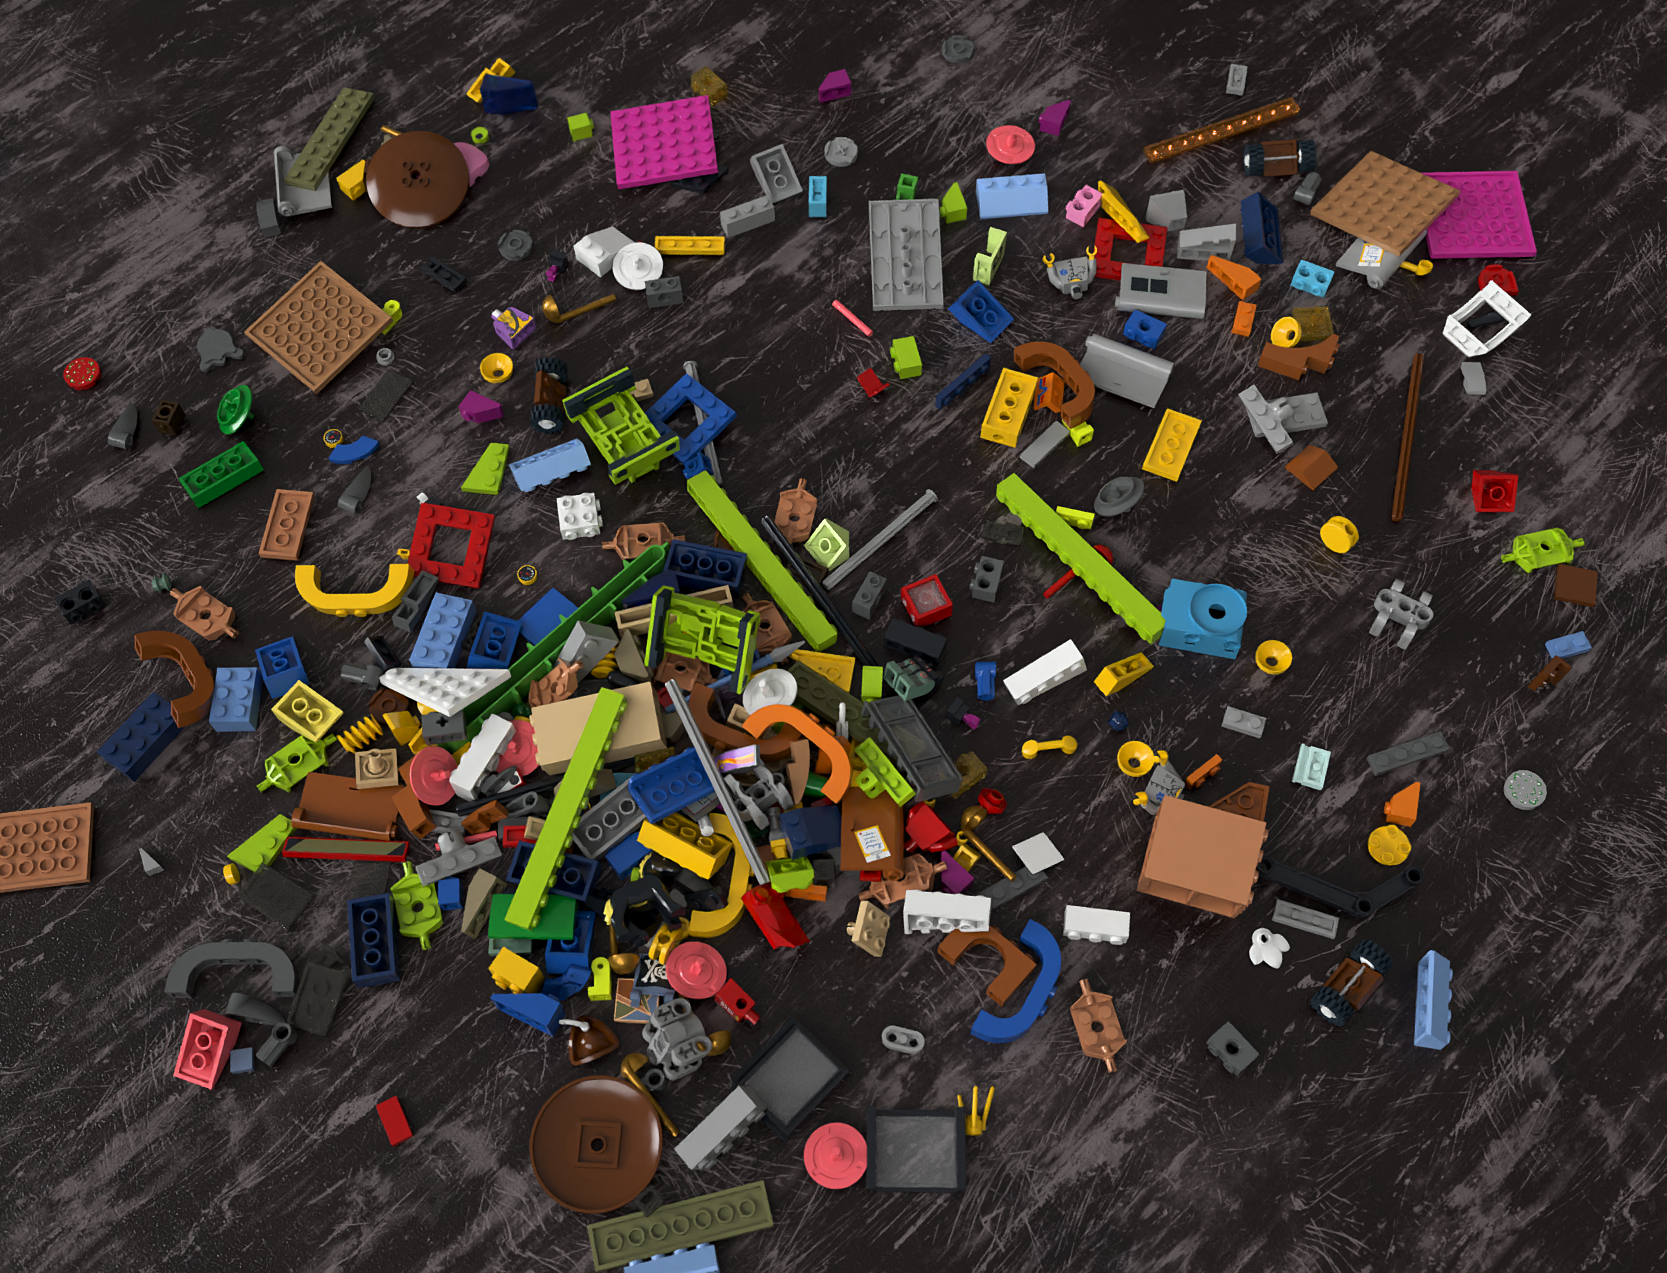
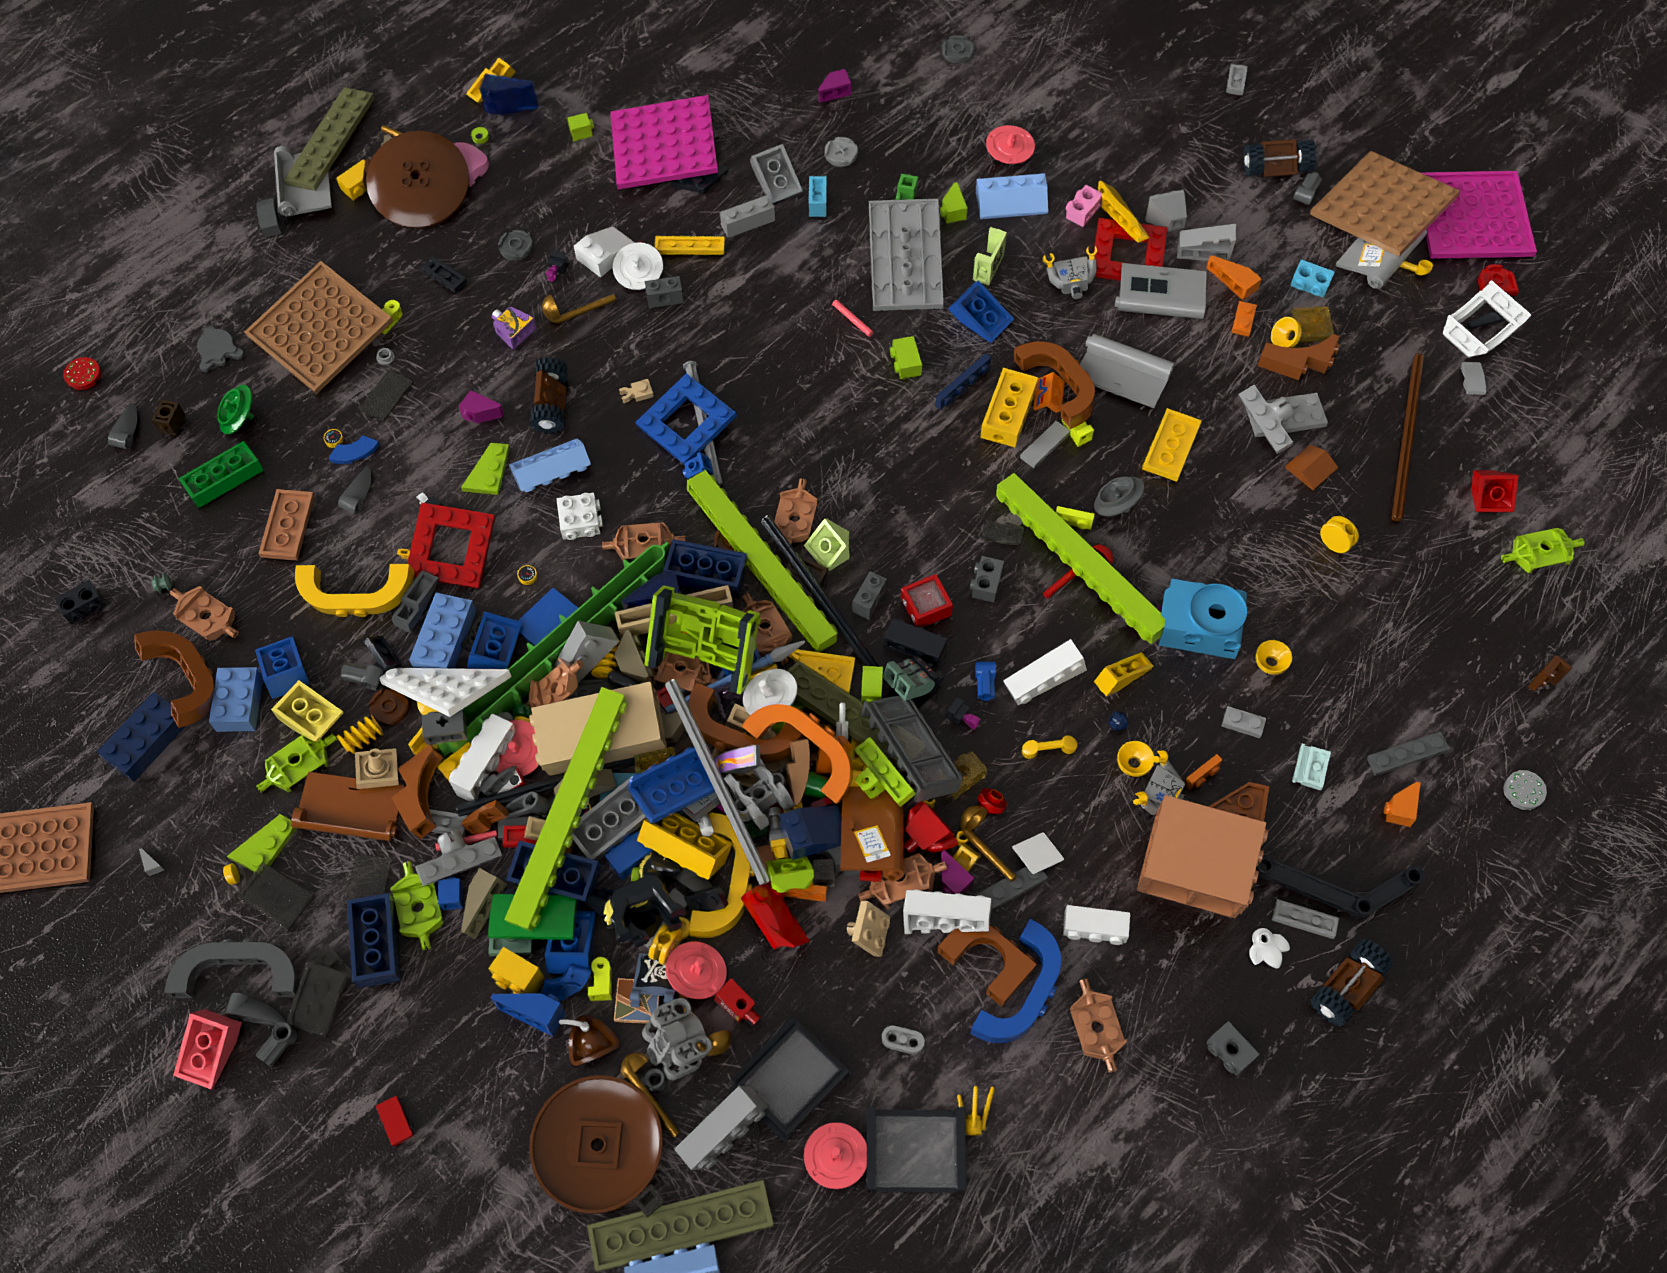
sand blue tile [230,1047,255,1074] -> none
tile [282,837,410,862] -> none
yellow slope [383,711,422,746] -> none
coral piece [410,746,457,806] -> none
yellow piece [480,353,513,383] -> none
lime container [562,367,680,485] -> none
pearl gold piece [608,924,640,975] -> none
clear yellow brick [691,66,728,106] -> none
light grey axle [822,489,938,590] -> none
red bracket [857,368,890,397] -> none
magenta slope [1038,100,1071,136] -> none
blue brick [1123,309,1167,350] -> none
clear orange plate [1143,97,1300,164] -> none
dark blue slope [1240,192,1283,264] -> none
yellow dish [1368,825,1411,866] -> none
light grey piece [1369,579,1434,650] -> none
light blue slope [1414,950,1453,1050] -> none
medium blue plate [1545,631,1592,659] -> none
reddish brown tile [1554,564,1598,607] -> none

